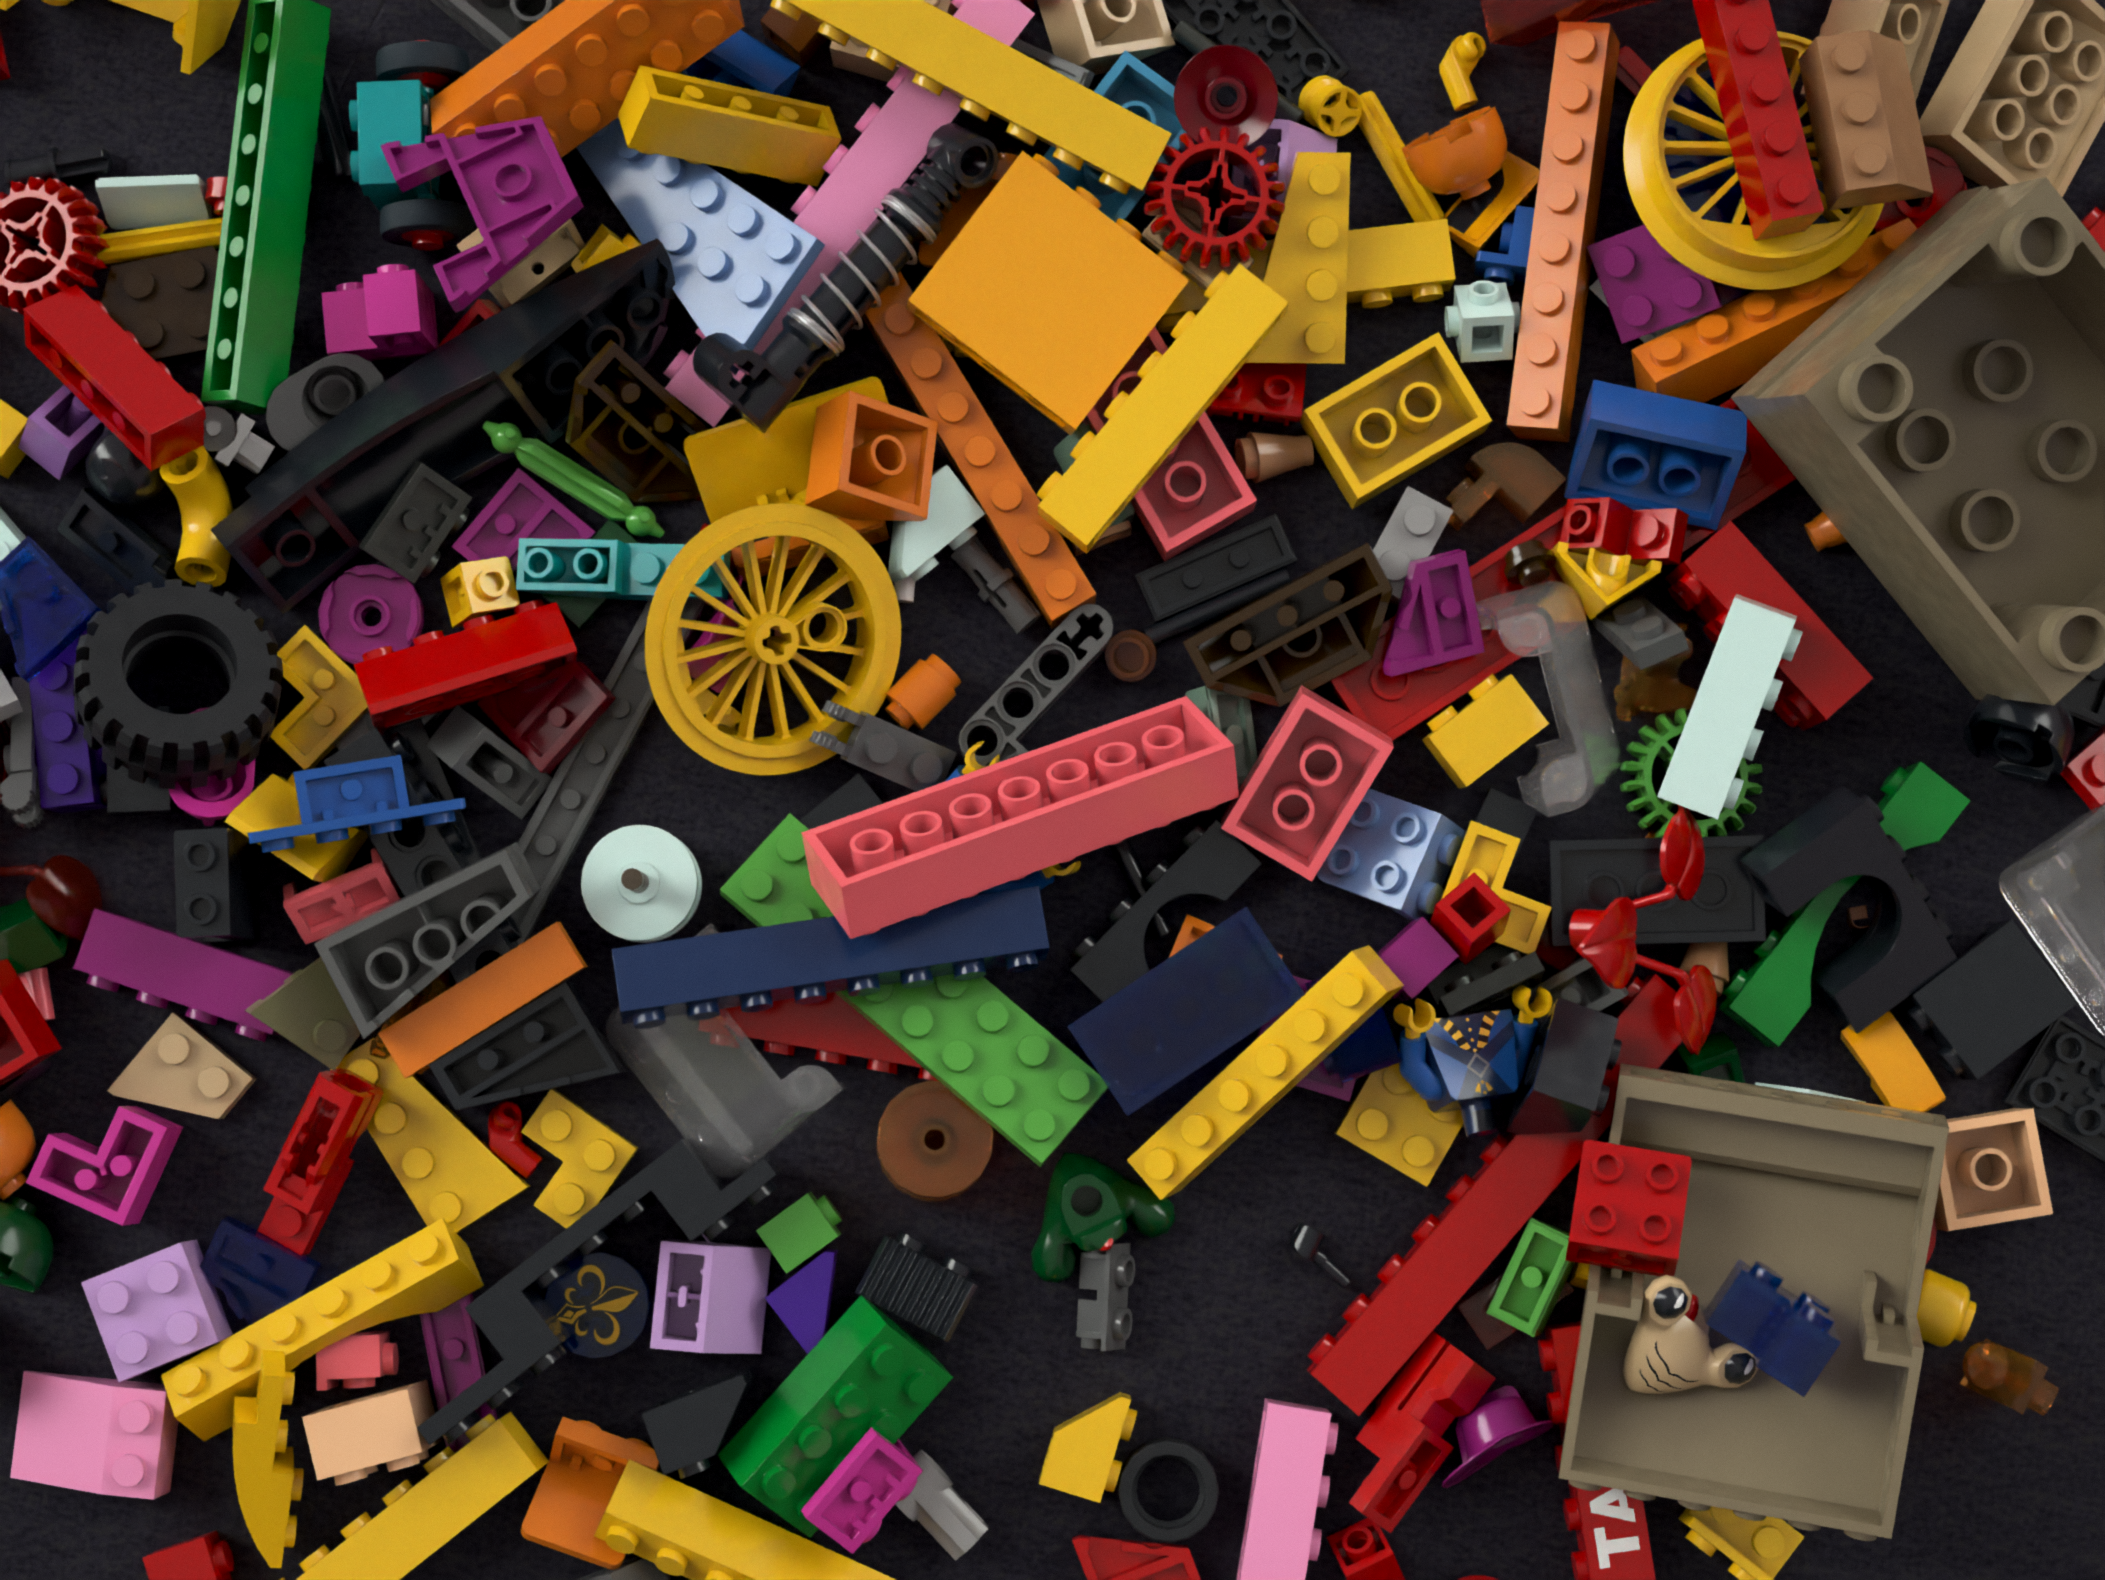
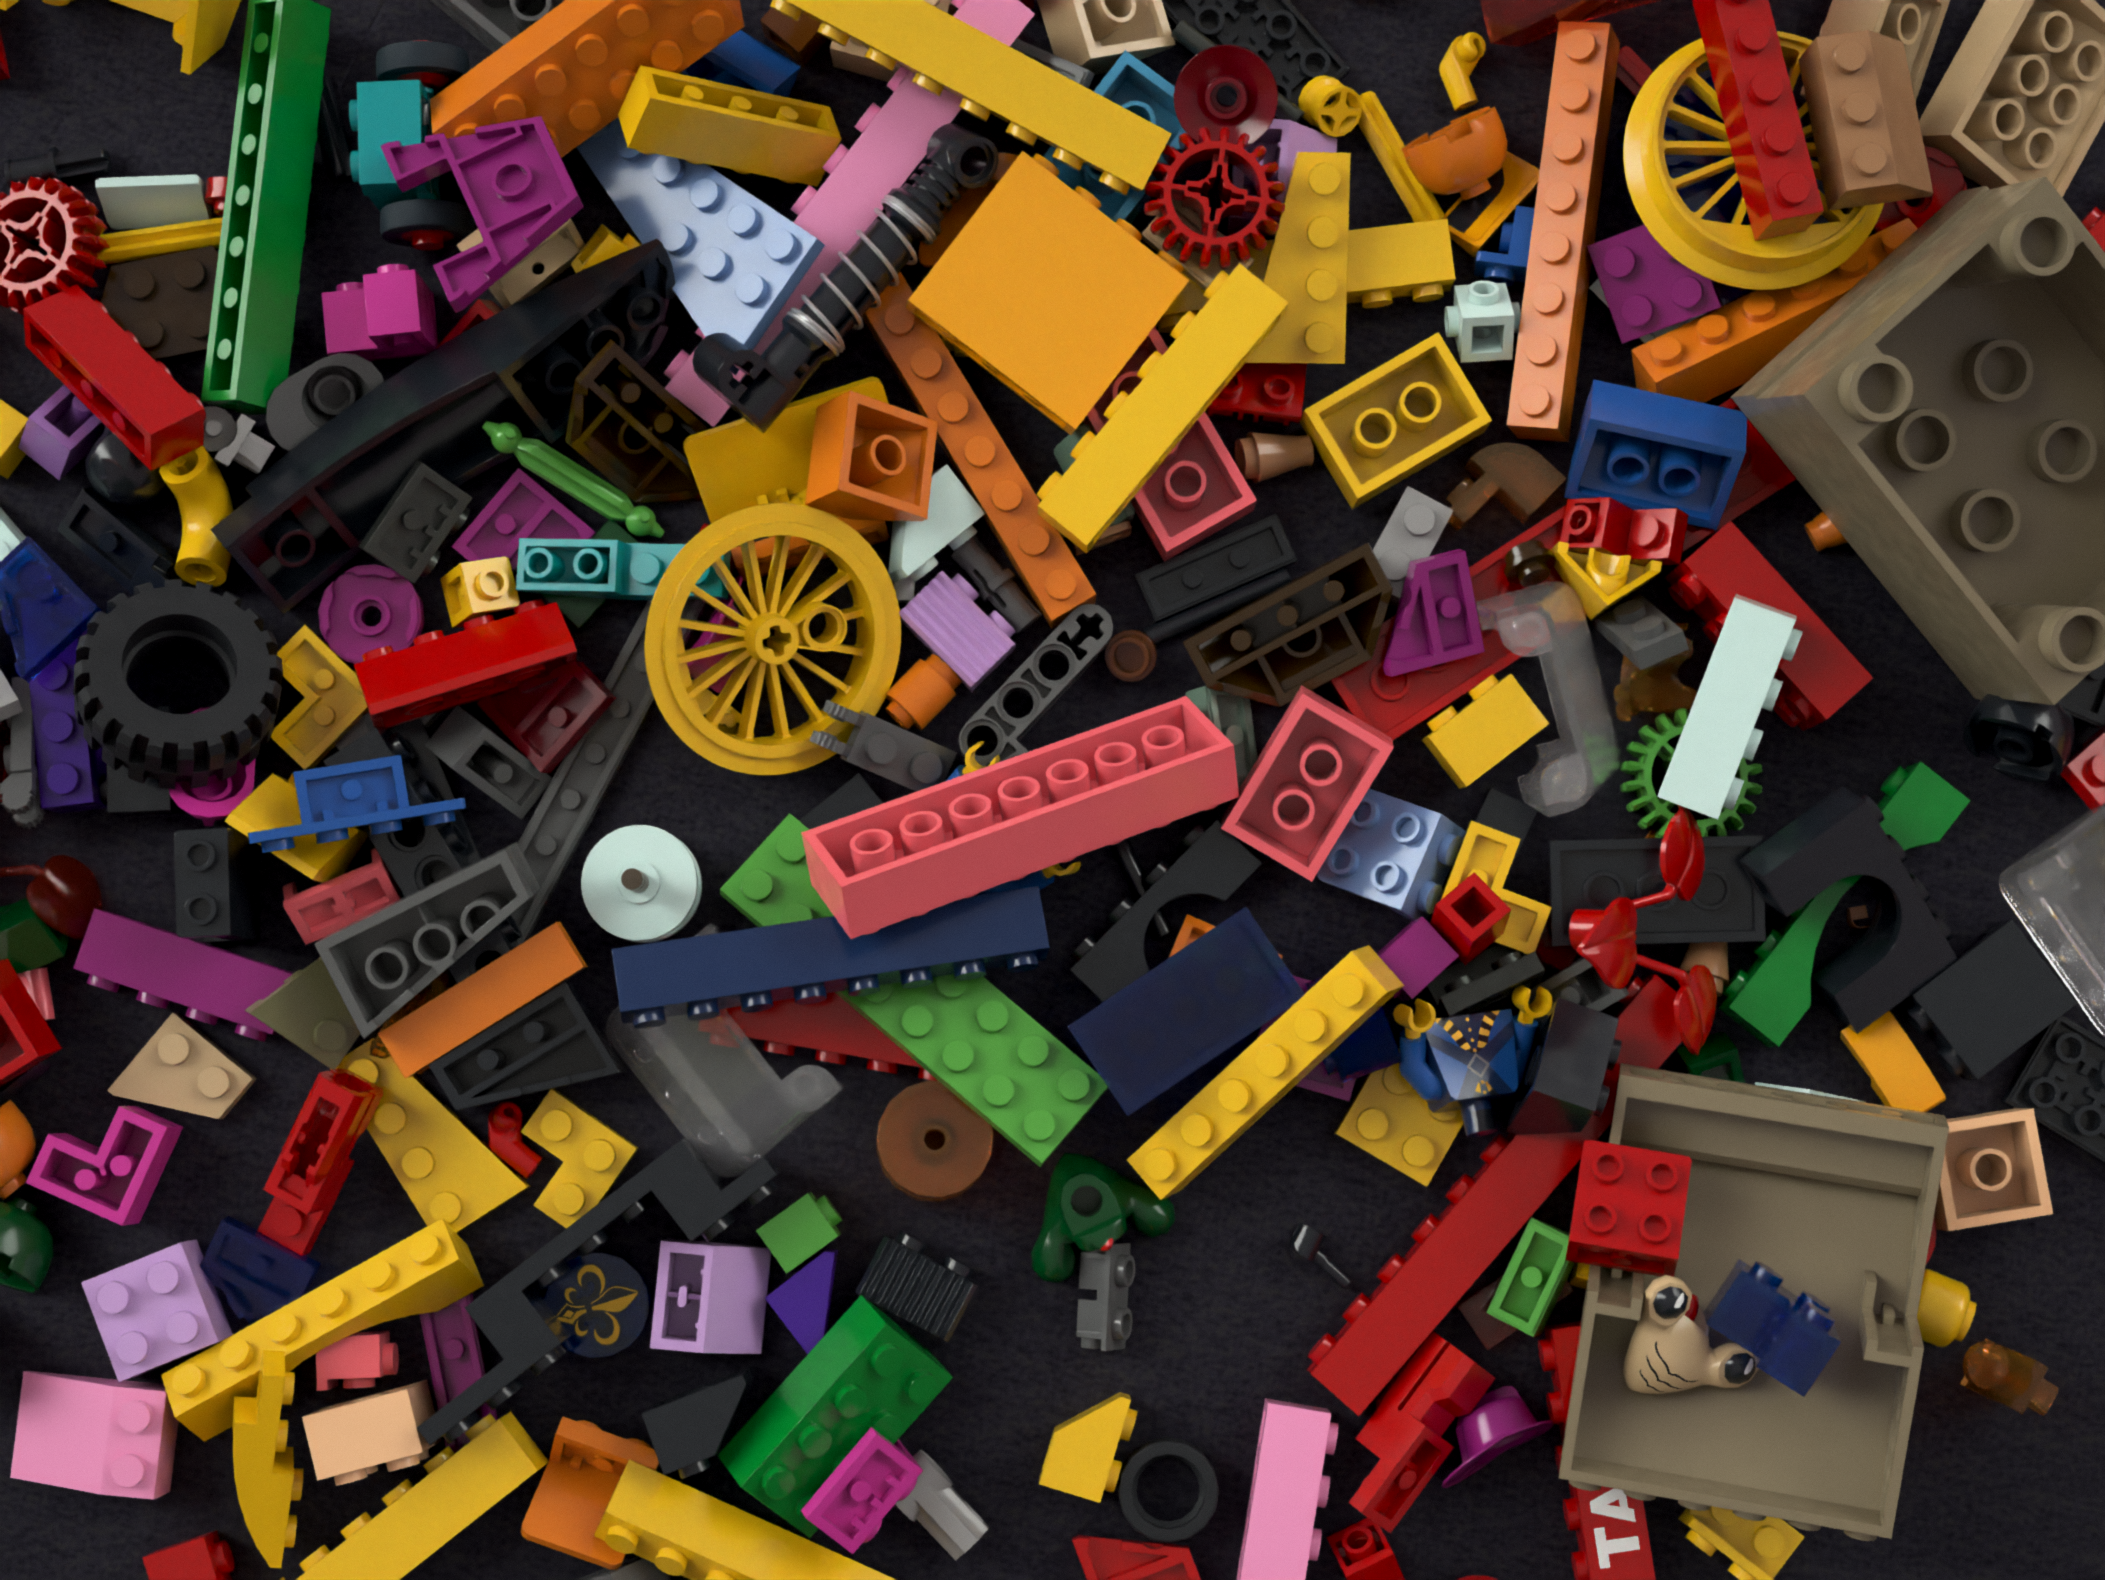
none -> lavender brick [899,571,1016,692]

